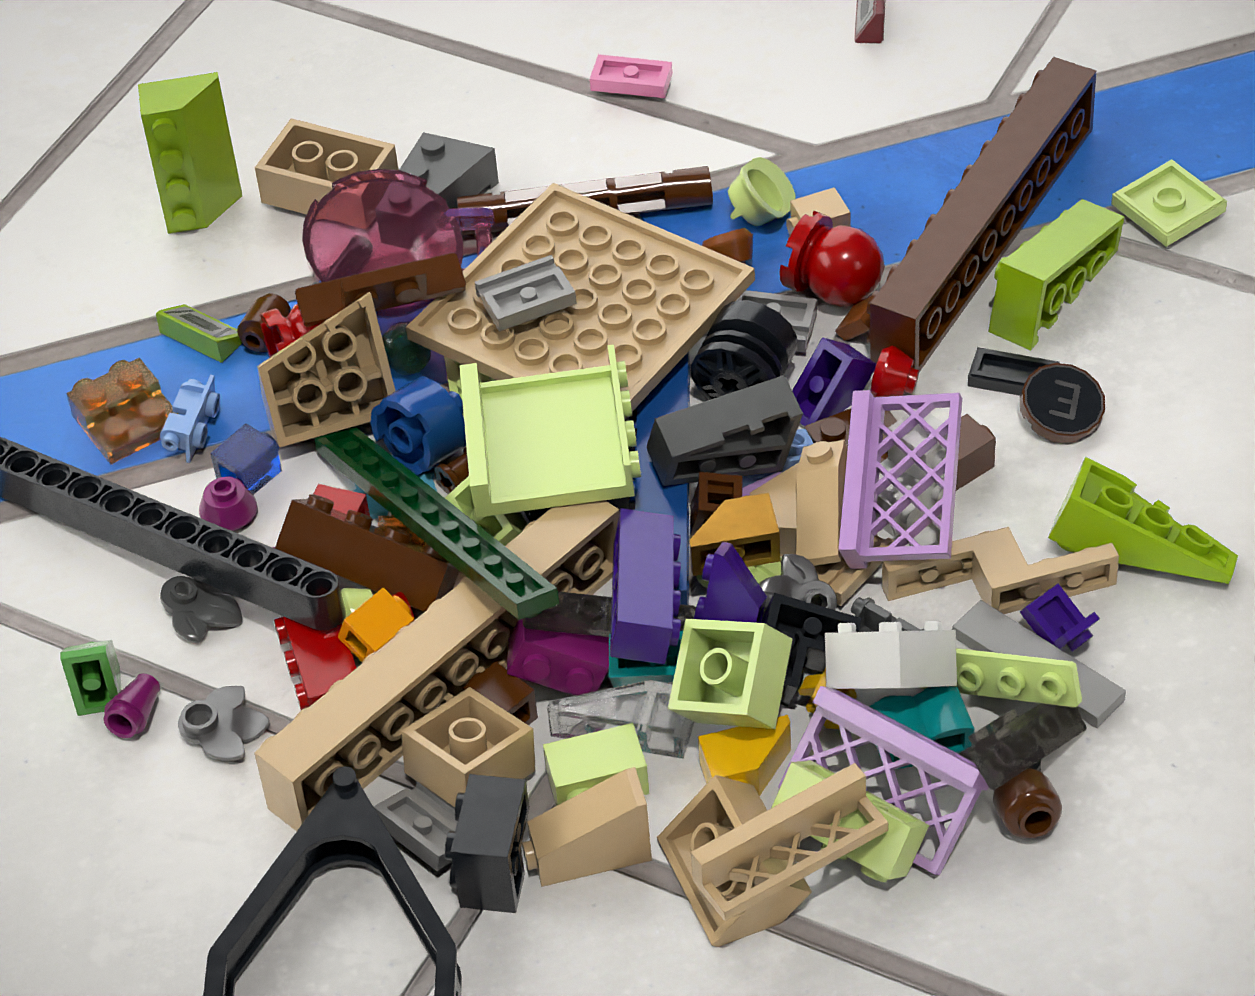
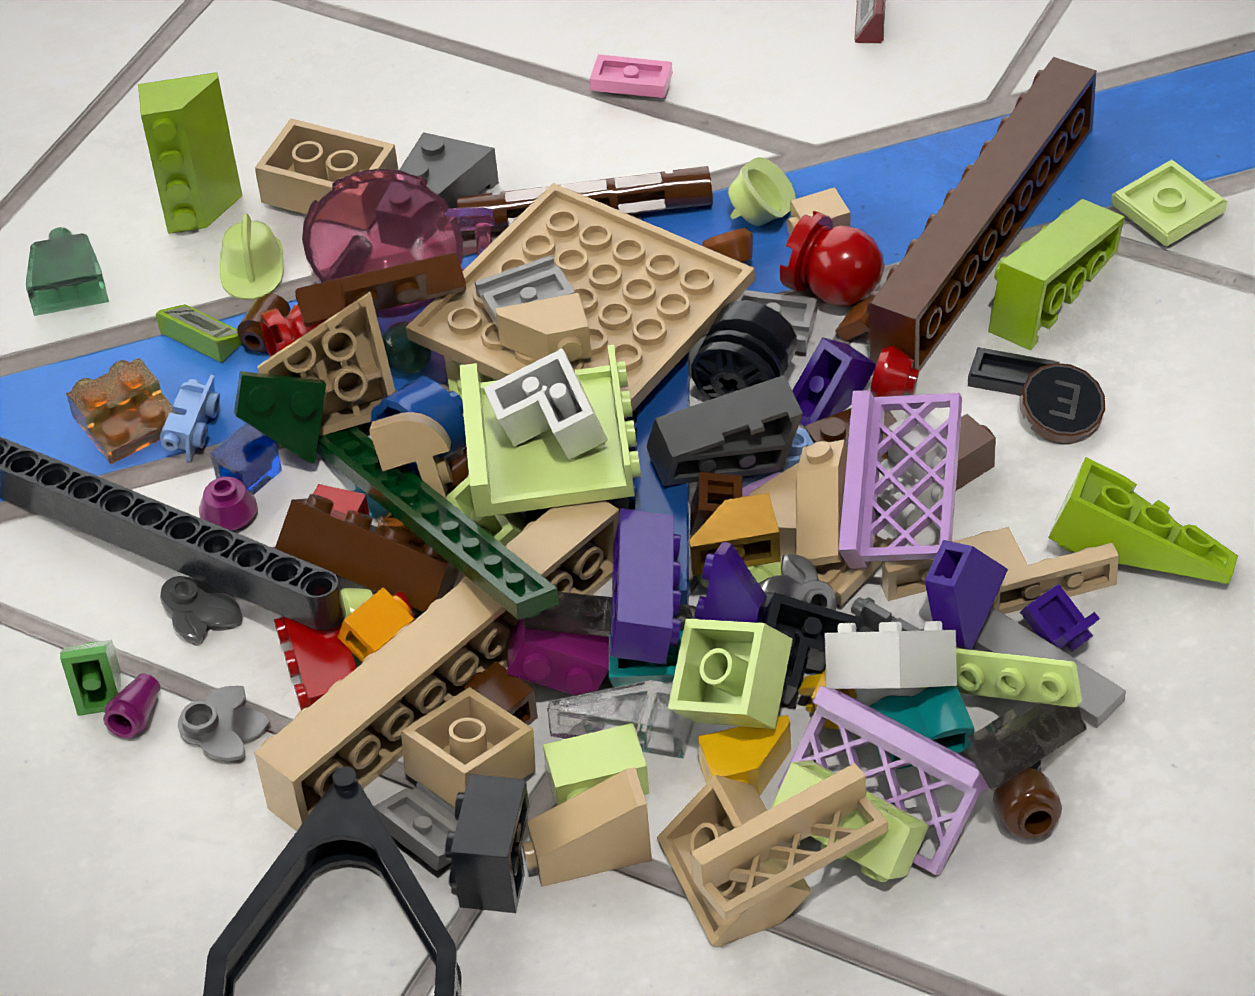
none -> clear green torso [25,227,109,316]
none -> yellowish green piece [220,214,283,300]
none -> dark green wing [234,371,326,463]
none -> tan brick [369,412,453,497]
none -> white brick [484,348,608,460]
none -> tan slope [495,293,592,361]
none -> dark purple slope [925,540,1008,650]

